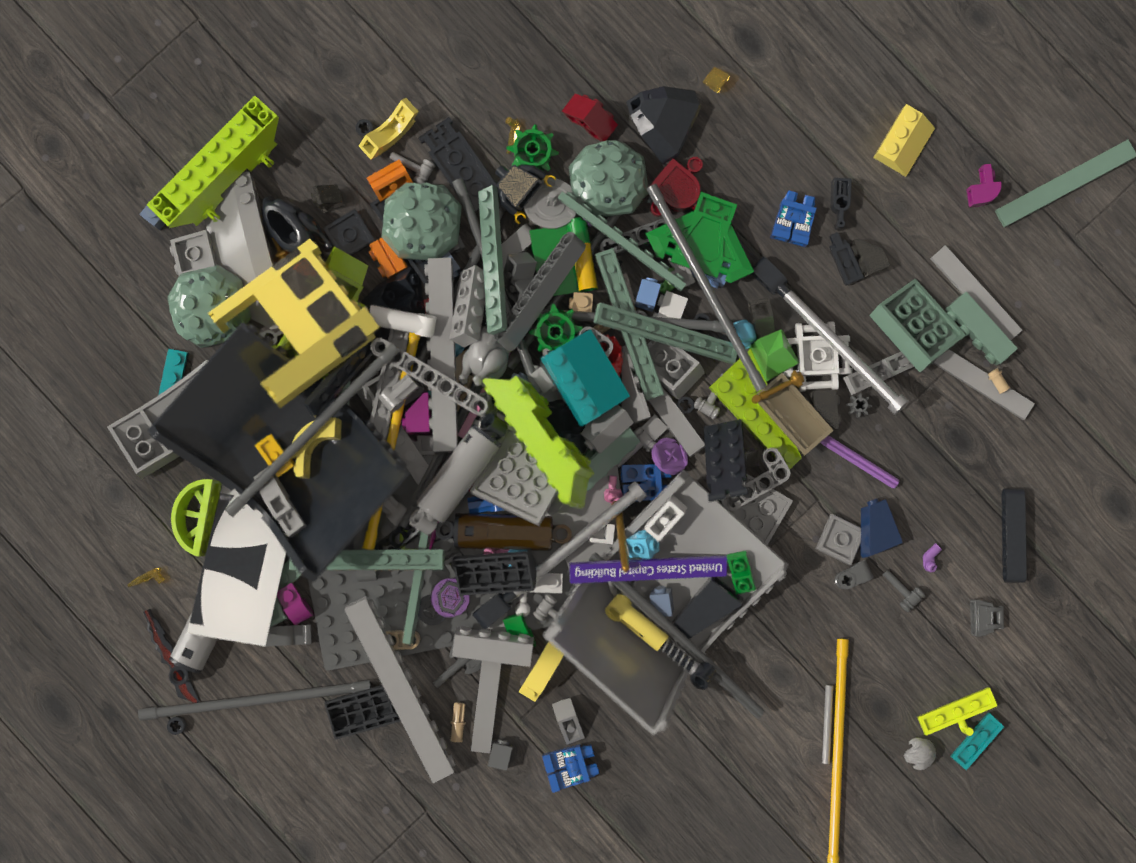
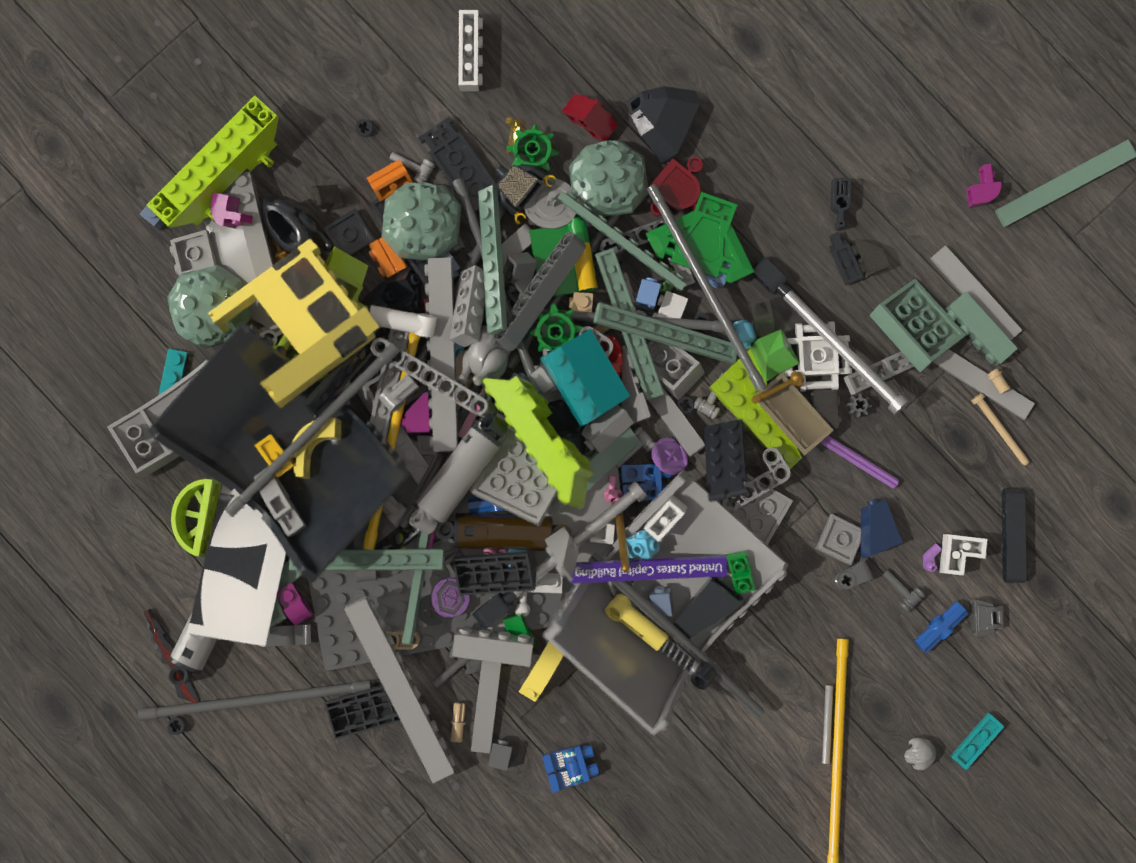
clear yellow bar [127,567,165,587] -> none
light yellow arch [359,98,419,160] -> none
light grey piece [533,594,558,621] -> none
light grey slope [552,698,585,744] -> none
light grey tile [642,414,668,441] -> none
clear yellow slope [703,67,730,93] -> none
blue hips [770,191,816,247] -> none
light yellow slope [873,104,935,177] -> none
neon yellow plate [917,687,997,736] -> none
none -> magenta brick [211,193,253,229]
none -> white brick [459,10,483,91]
none -> light grey slope [545,527,579,581]
none -> blue piece [914,601,968,653]
none -> white brick [939,534,987,575]
none -> tan bar [971,393,1029,466]

